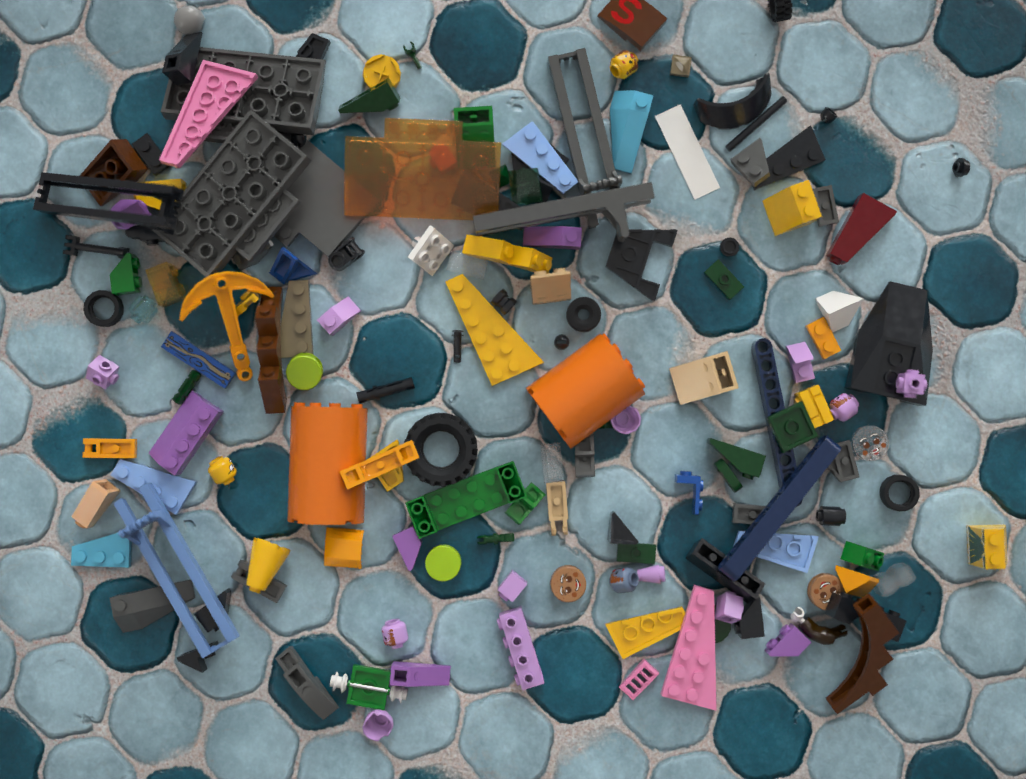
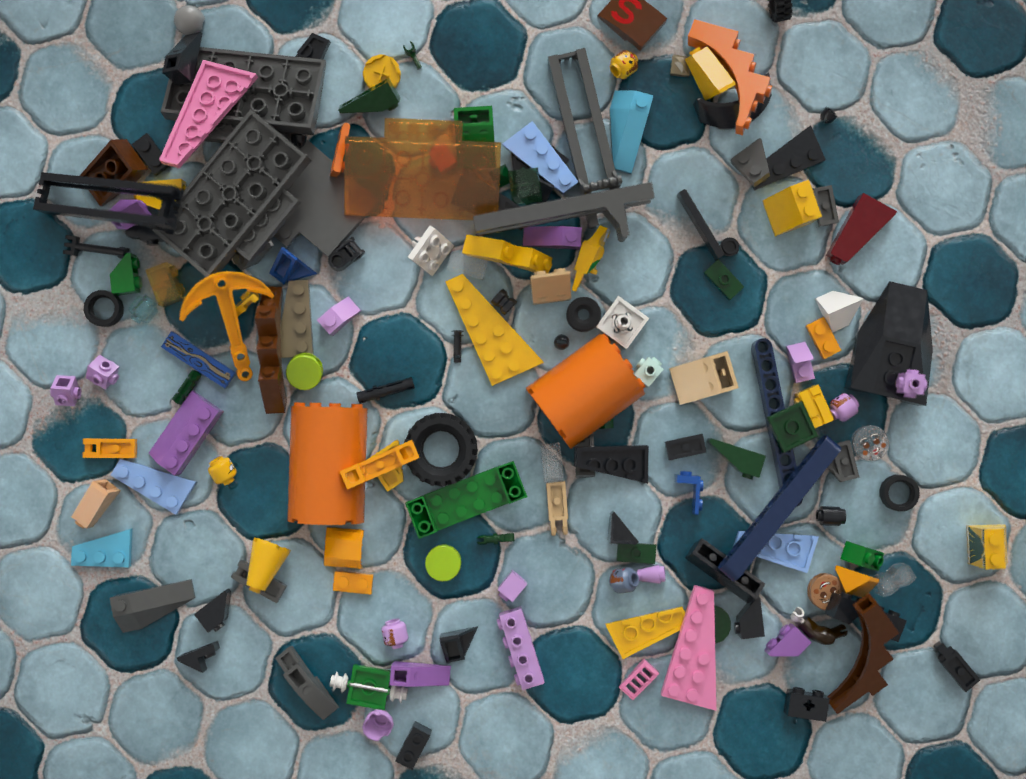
medium blue piece [113,483,240,658] -> none
medium lavender slope [392,525,424,571] -> none
green slope [505,482,546,525] -> none
medium nougat head [550,565,586,602] -> none
black wing [605,229,678,301] -> none
lavender hair [610,406,641,434] -> none
white sticker [655,104,720,200] -> none
dark green beam [714,458,743,493] -> none
lavender brick [715,591,744,624] -> none
black bar [725,96,787,152] -> none
dark grey plate [732,503,766,524] -> none
black plate [952,158,970,177] -> none
none -> lavender brick [50,375,81,406]
none -> orange hinge [330,123,350,178]
none -> light orange plate [333,571,374,595]
none -> black brick [395,721,432,770]
none -> black slope [439,626,478,663]
none -> yellow animal [572,225,610,292]
none -> black wing [574,445,649,484]
none -> white plate [596,296,649,349]
none -> light aqua brick [634,357,664,387]
none -> black plate [664,434,707,460]
none -> black tile [677,189,724,261]
none -> yellow slope [685,47,736,100]
none -> orange arch [688,19,772,136]
none -> black brick [784,687,830,722]
none -> black hinge [933,641,980,692]

